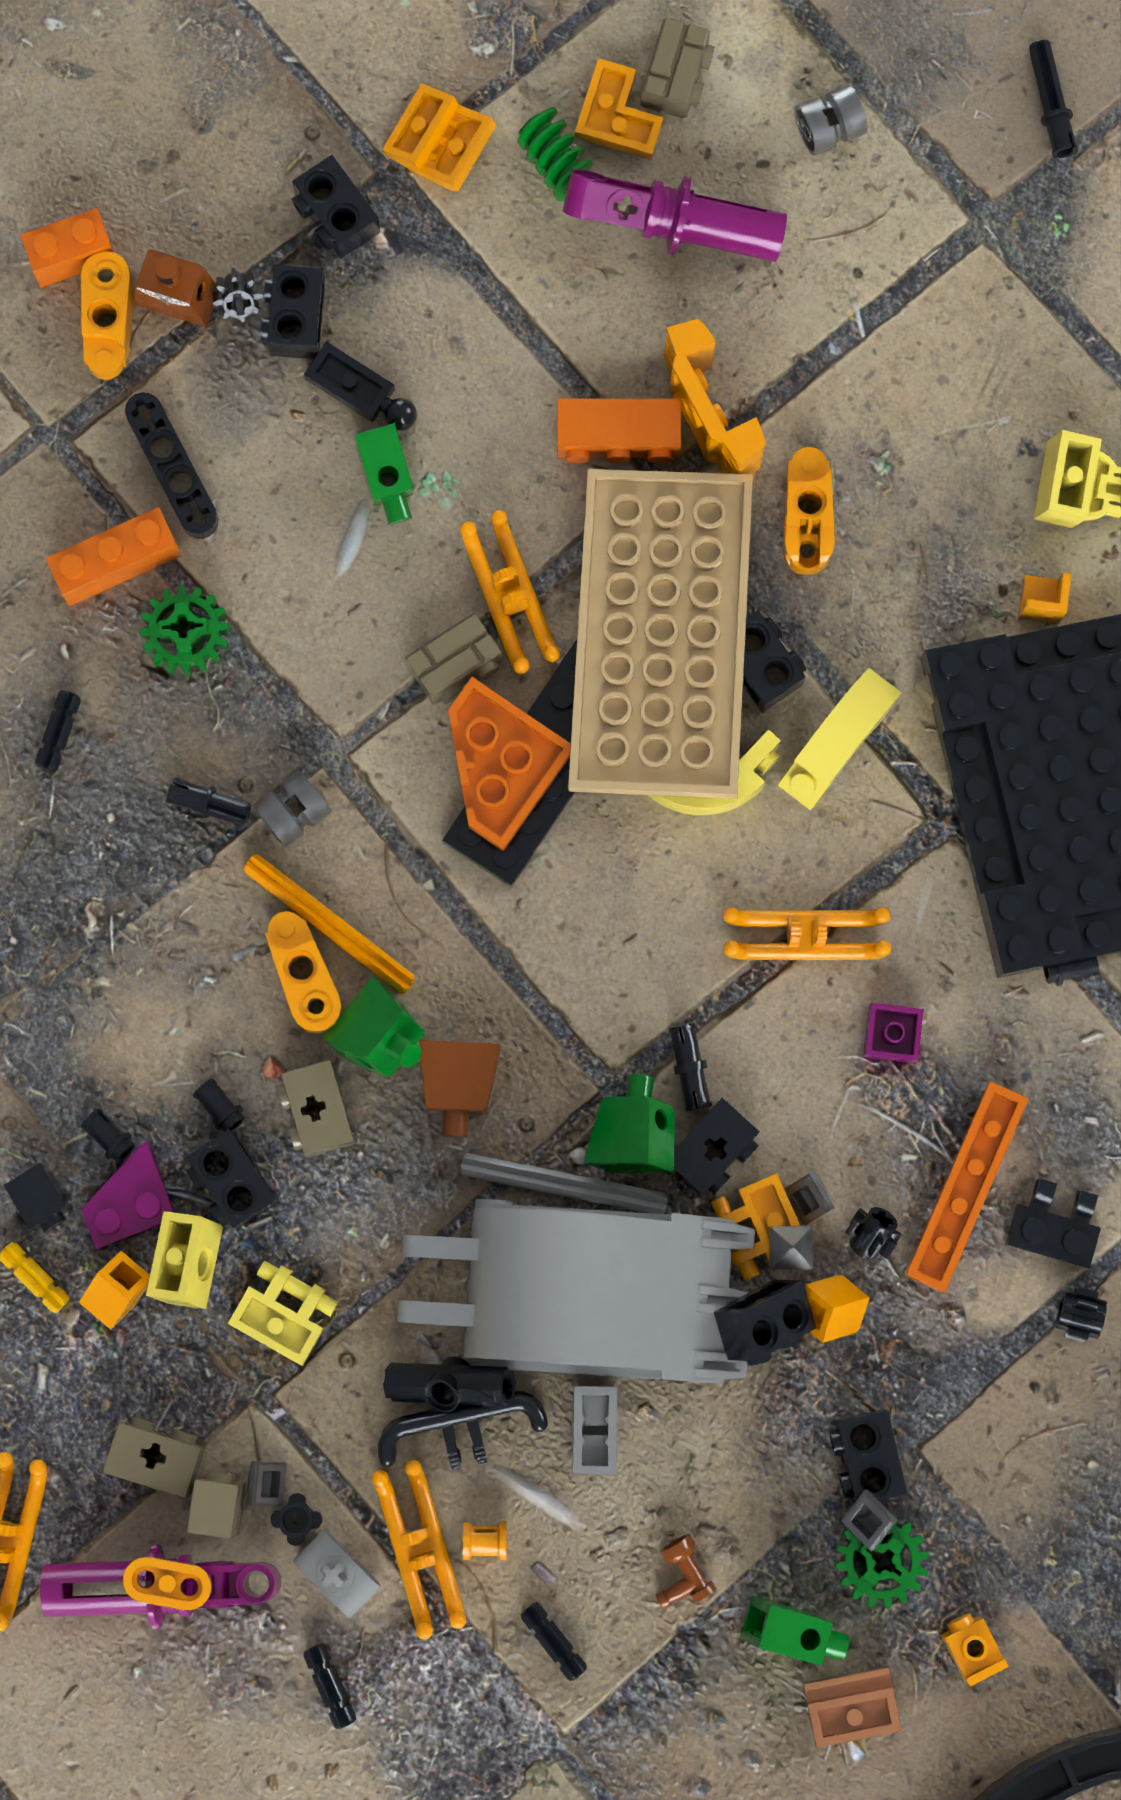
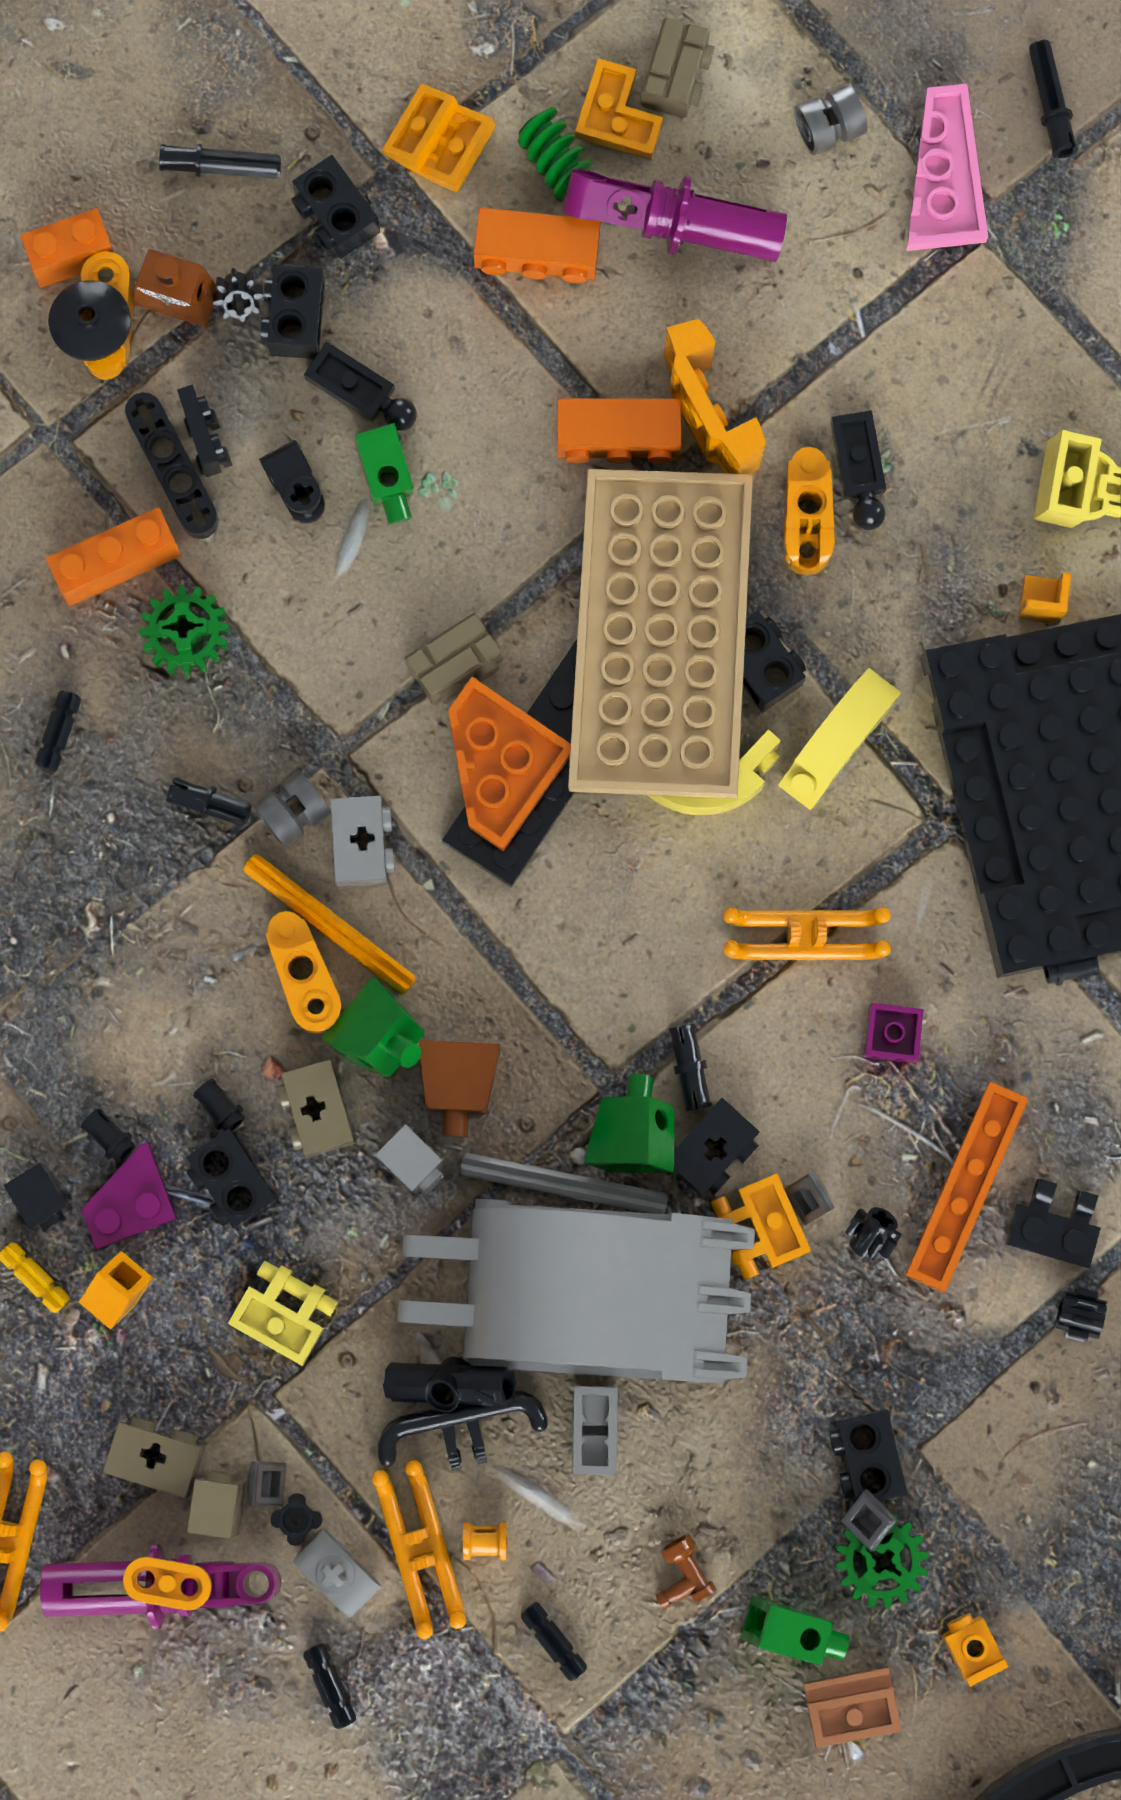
light yellow brick [146,1211,223,1309] -> none
light orange piece [460,510,561,674] -> none
black brick [714,1279,816,1365] -> none
flat silver slope [769,1226,813,1270] -> none
light orange panel [804,1275,870,1343] -> none
none -> black dish [48,280,131,361]
none -> black axle [159,144,281,179]
none -> black plate [177,384,233,477]
none -> black piece [259,440,325,524]
none -> light grey brick [330,796,395,888]
none -> light grey brick [375,1124,445,1196]
none -> orange brick [474,207,601,283]
none -> black plate [830,410,886,530]
none -> bright pink wing [906,84,988,251]

